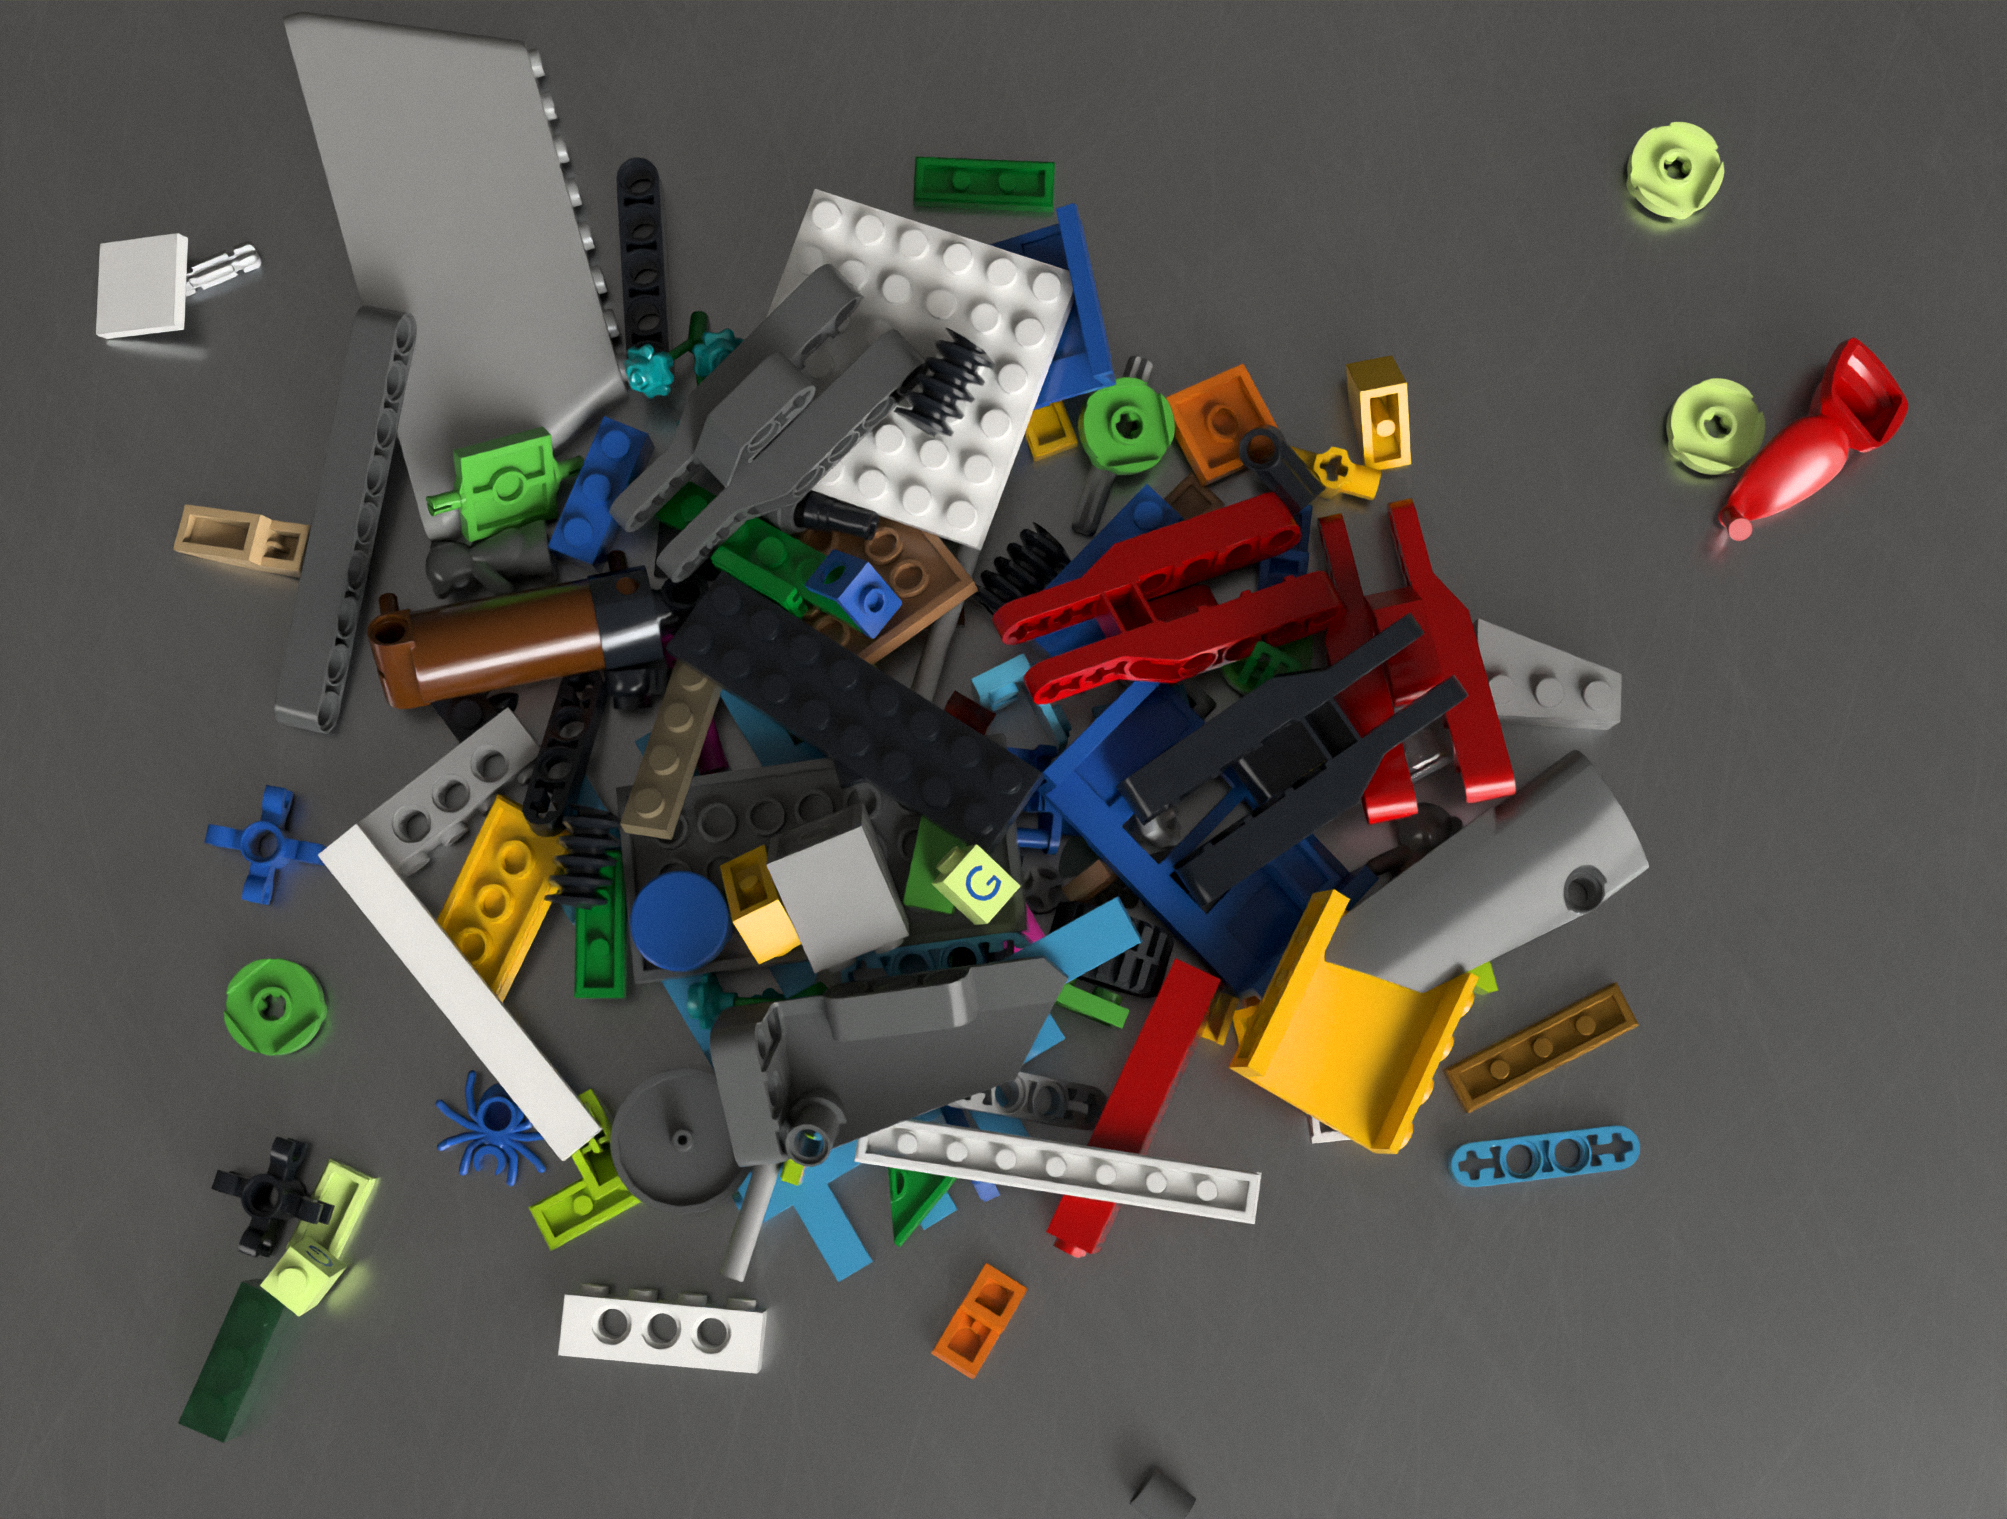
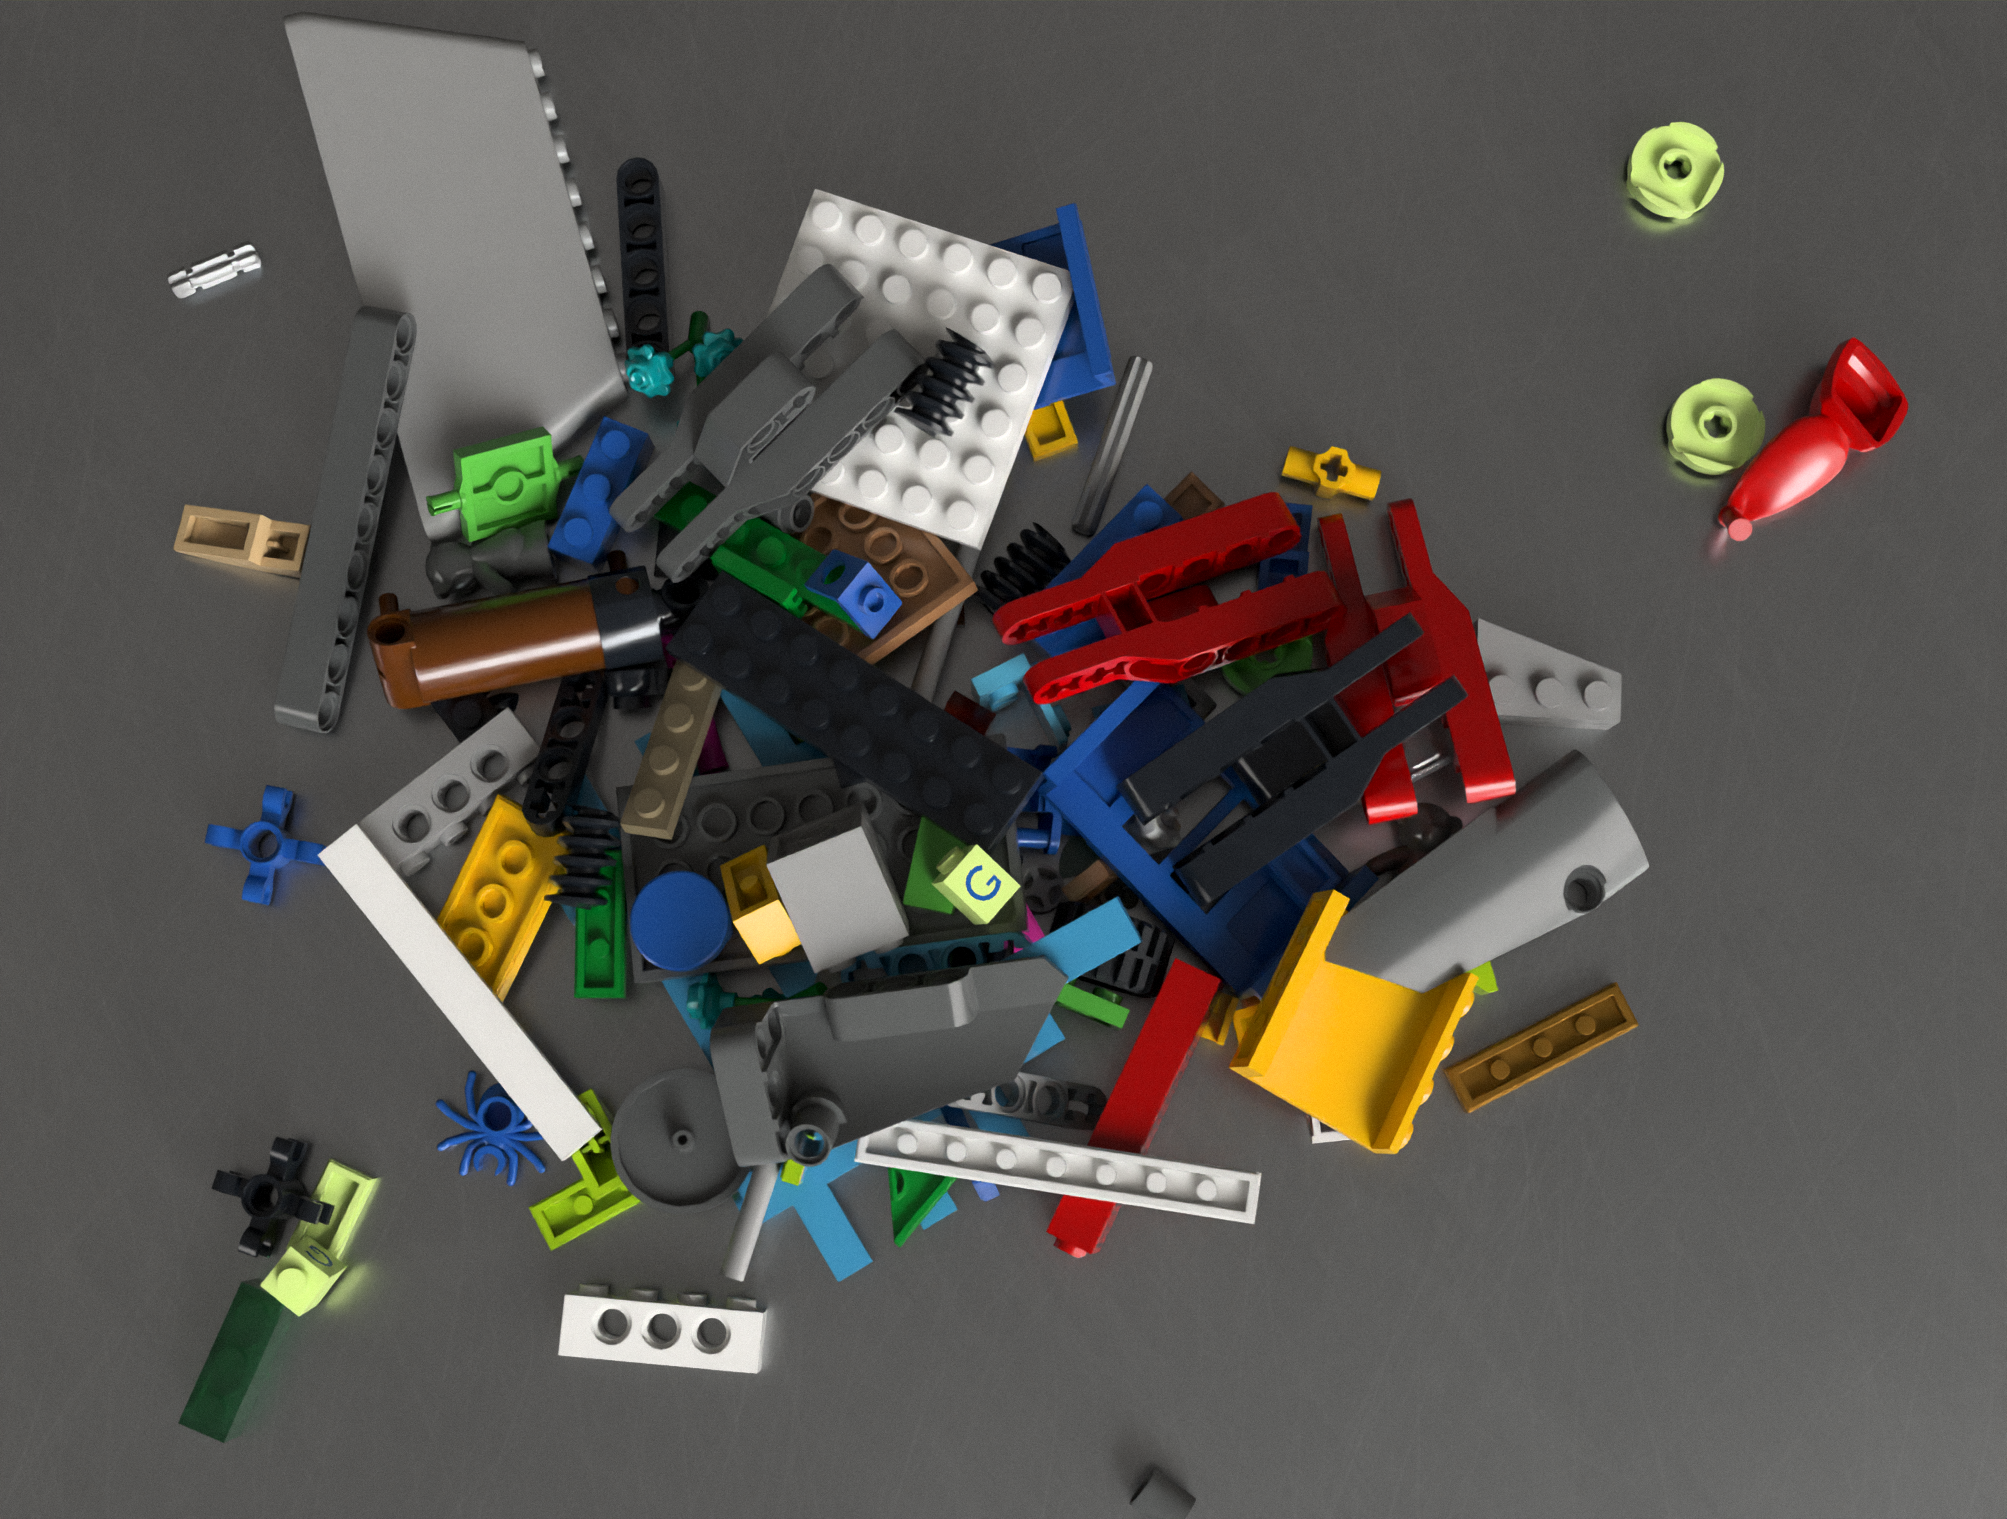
white tile [96,233,188,339] -> none
bright green plate [224,958,327,1056] -> none
black pin [803,492,879,541] -> none
green tile [913,156,1055,212] -> none
orange slope [931,1263,1028,1379] -> none
bright green plate [1078,377,1175,475] -> none
orange tile [1165,363,1278,487] -> none
green tile [1236,640,1302,690] -> none
black piece [1239,424,1326,516] -> none
yellow slope [1346,355,1411,470] -> none
dark azure beam [1447,1125,1640,1187] -> none

